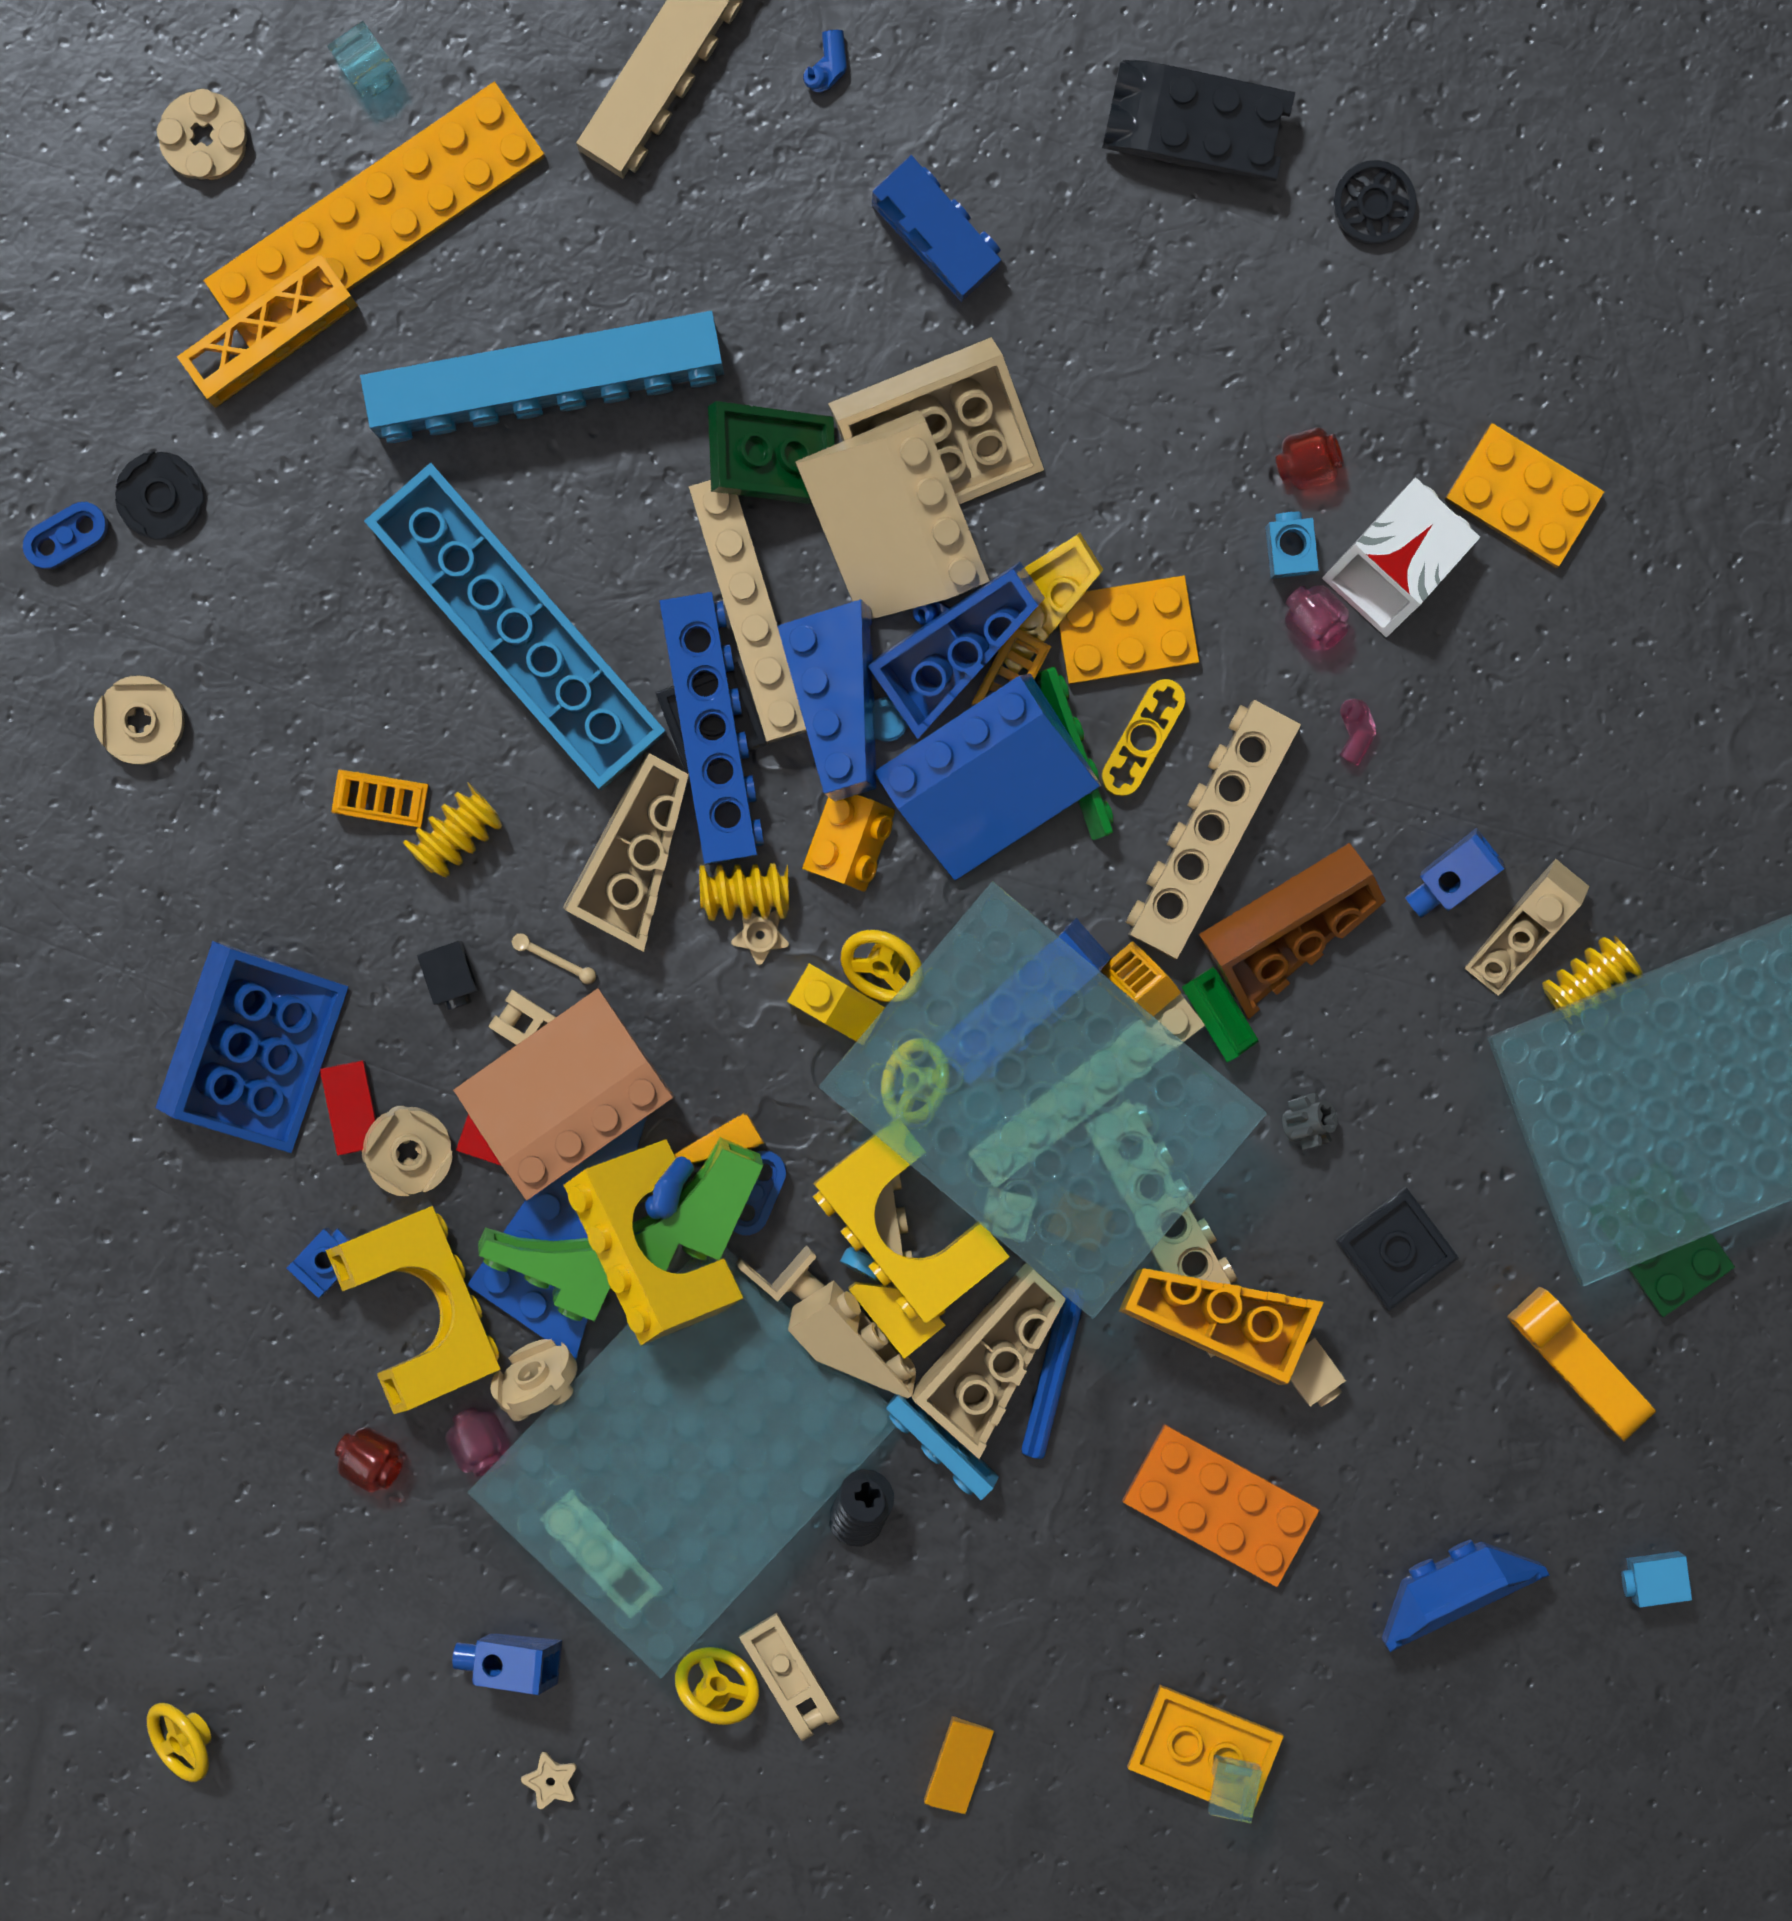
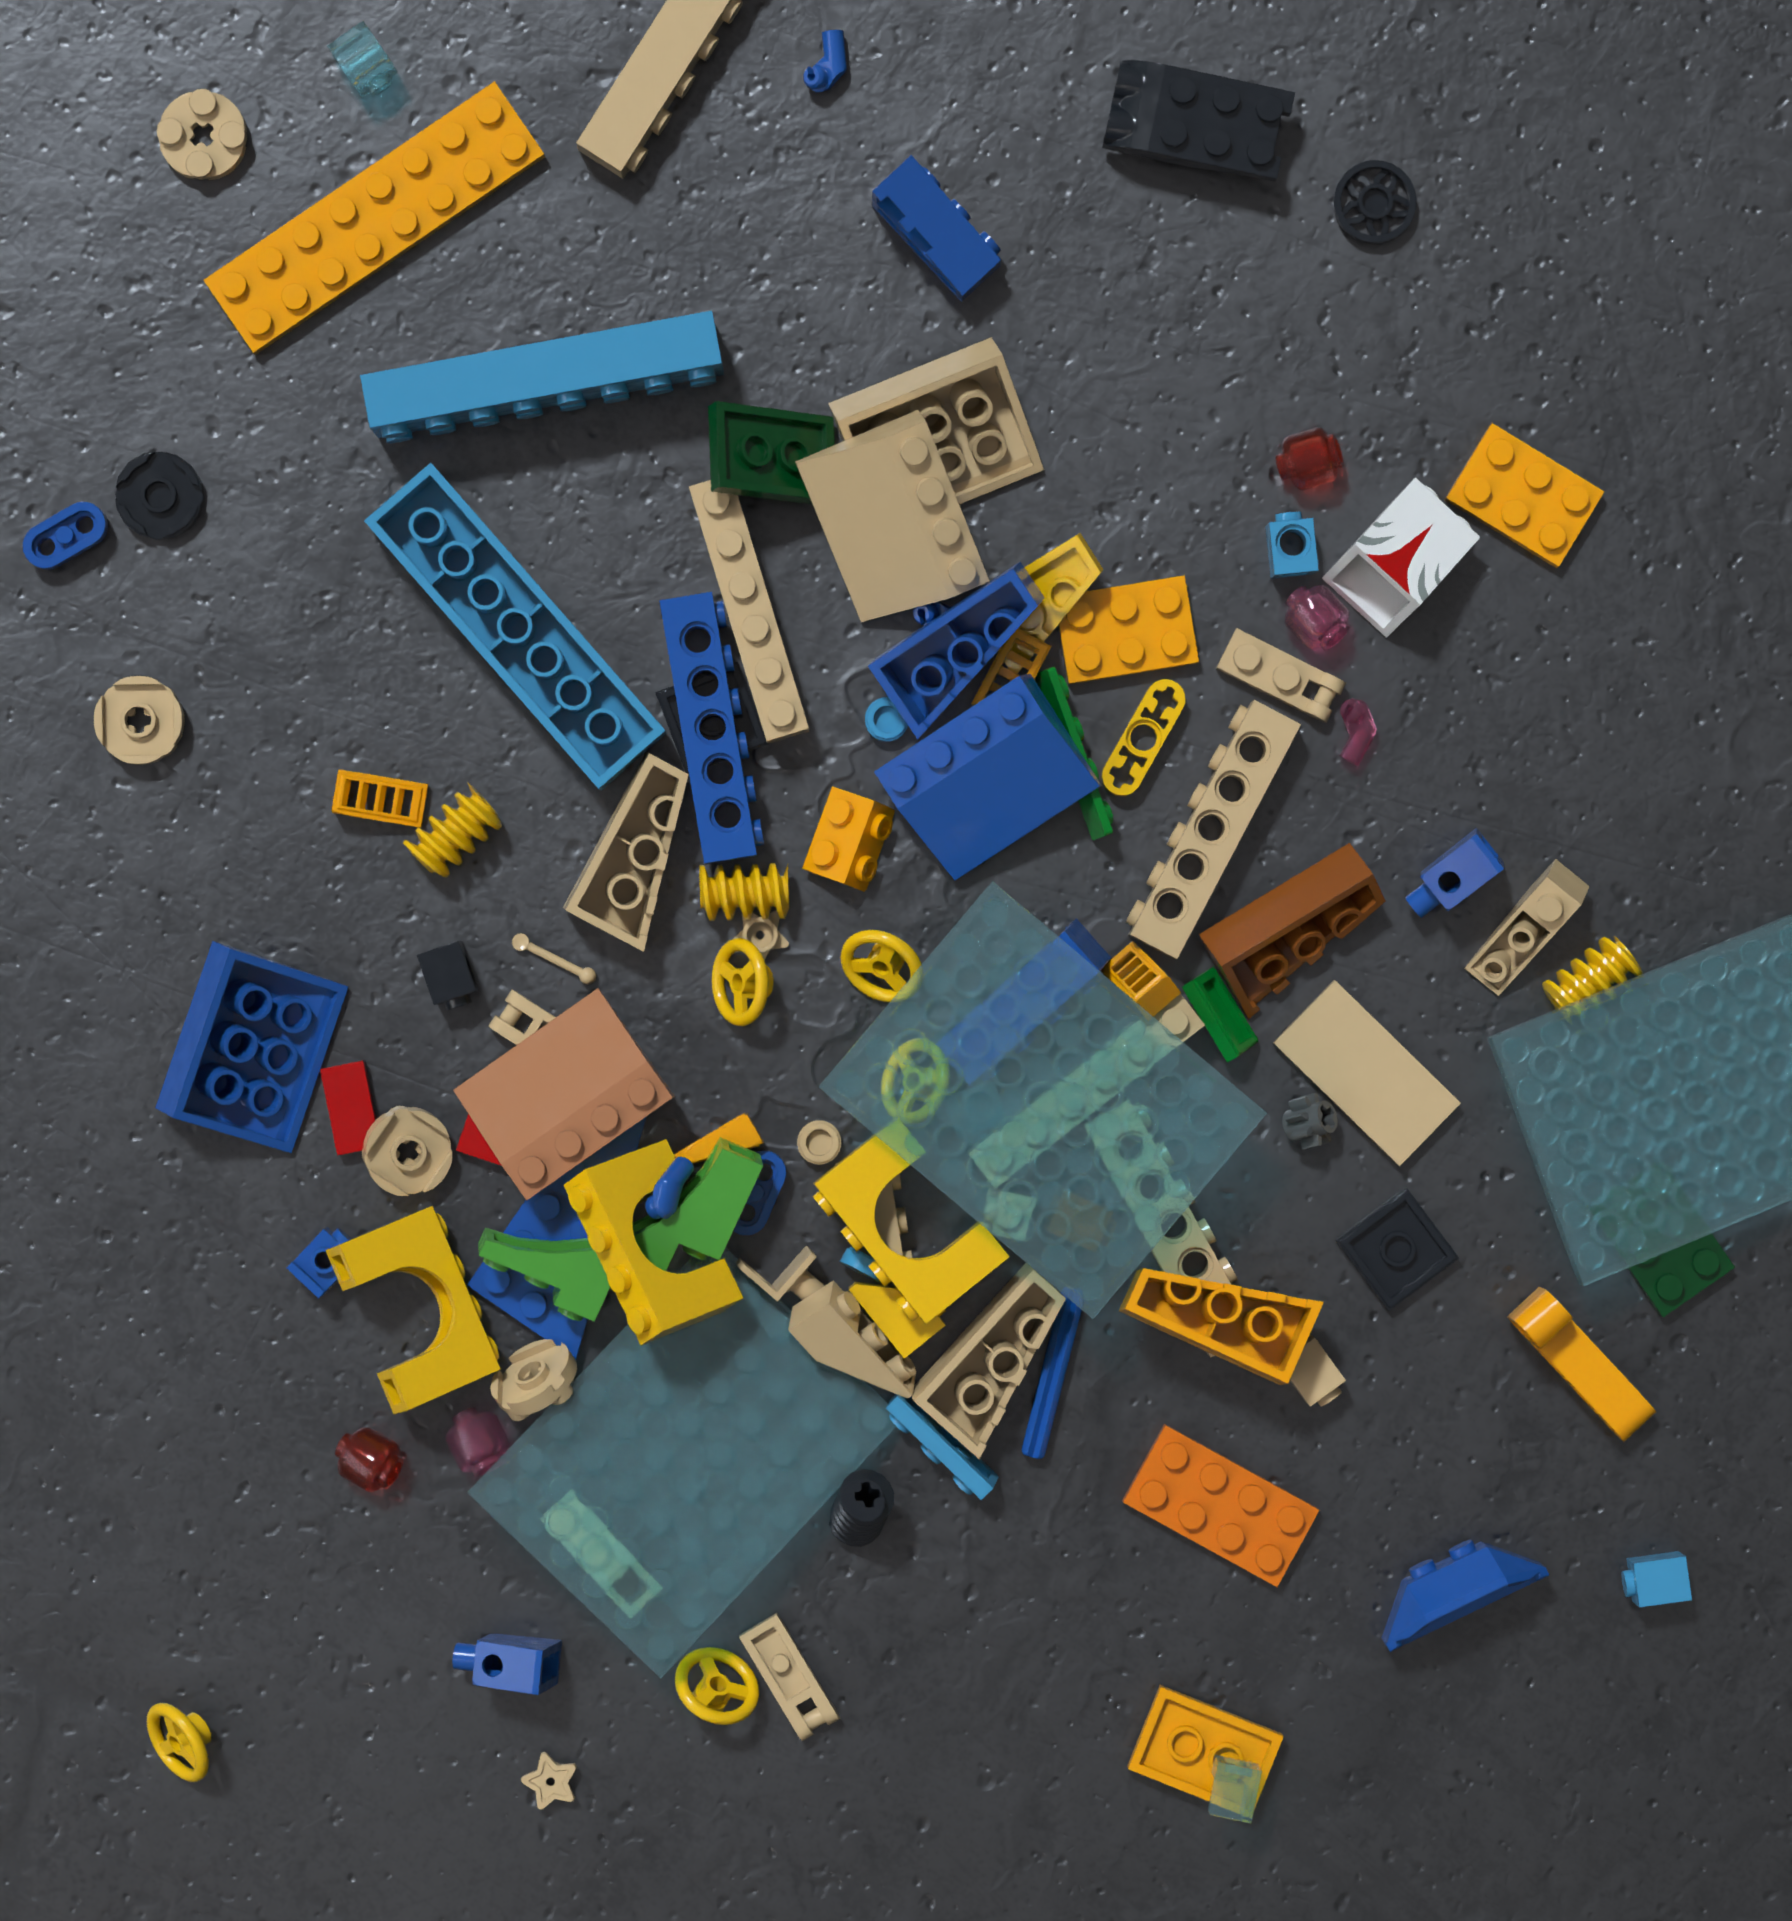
light orange fence [177,254,358,408] -> none
blue wedge [777,599,876,801] -> none
yellow slope [787,963,885,1045] -> none
light orange slope [924,1716,994,1814] -> none
none -> yellow piece [712,938,774,1026]
none -> tan tile [797,1120,841,1165]
none -> tan plate [1216,628,1346,723]
none -> tan tile [1273,980,1461,1166]

